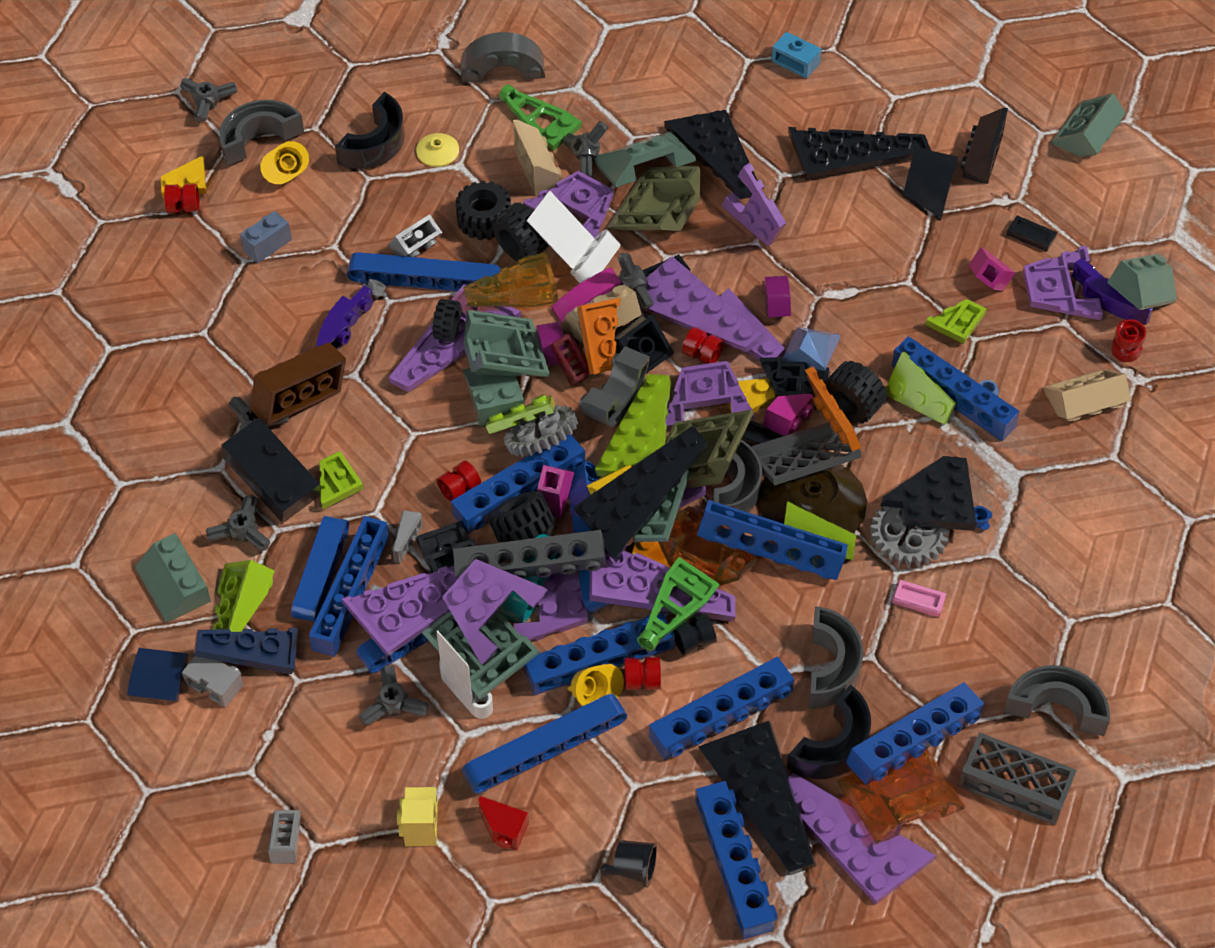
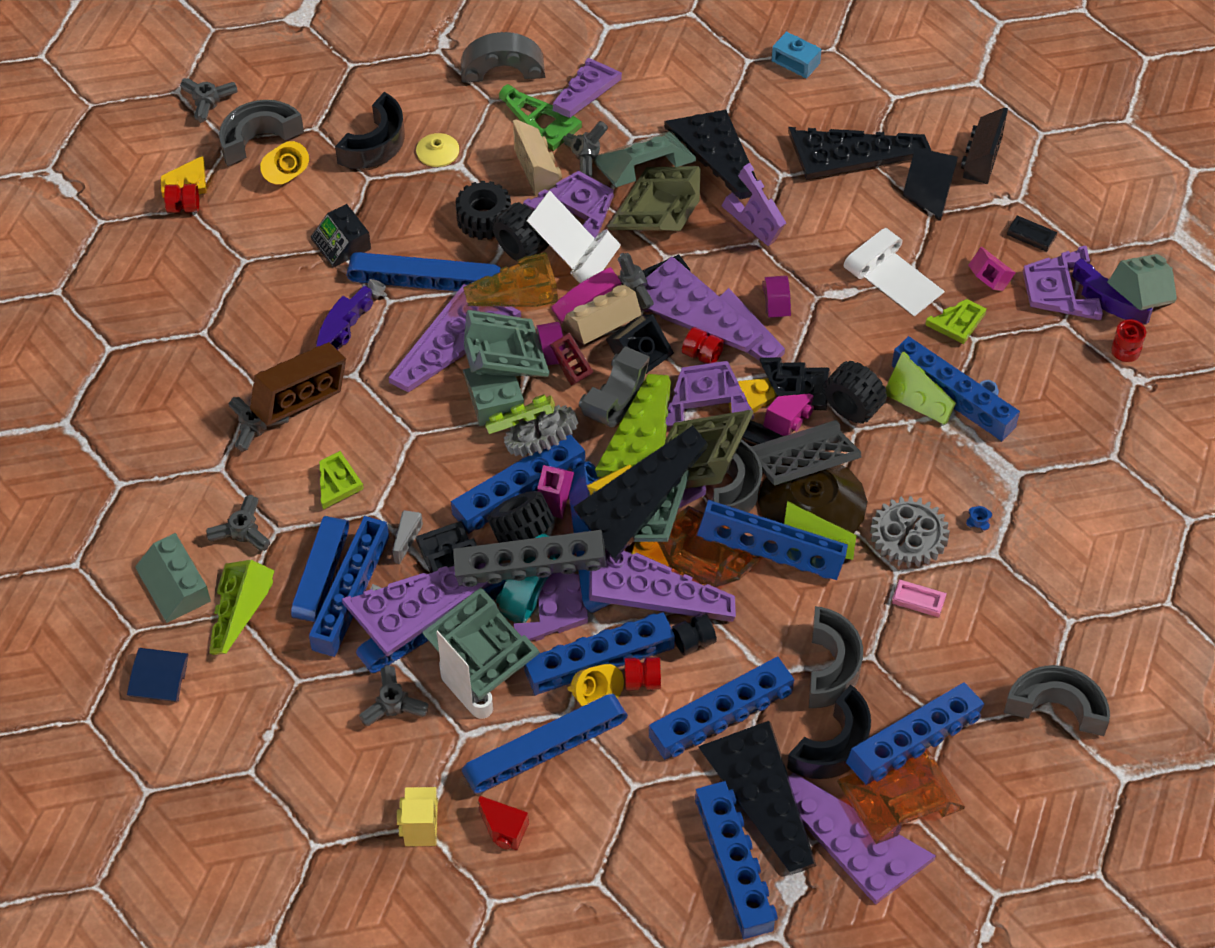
light grey brick [182,656,244,708] -> none
dark blue wing [193,628,298,674] -> none
black brick [221,418,320,524] -> none
sand blue brick [240,211,292,263] -> none
light grey slope [268,810,301,864] -> none
light grey brick [388,214,442,257] -> none
black tyre [432,299,462,342] -> none
red wheel [436,460,482,502] -> none
medium lavender wing [442,559,548,665] -> none
orange wing [577,298,620,375] -> none
black hat [600,840,657,888] -> none
bright green plate [637,557,720,651] -> none
medium blue slope [782,327,840,371] -> none
orange wing [805,366,861,452] -> none
black wing [880,456,977,531] -> none
dark grey fence [957,732,1077,825] -> none
tan slope [1043,369,1131,421] -> none
sand green slope [1051,93,1126,157] -> none
none -> black slope [311,204,371,268]
none -> medium lavender wing [553,58,622,118]
none -> white piece [844,228,945,317]

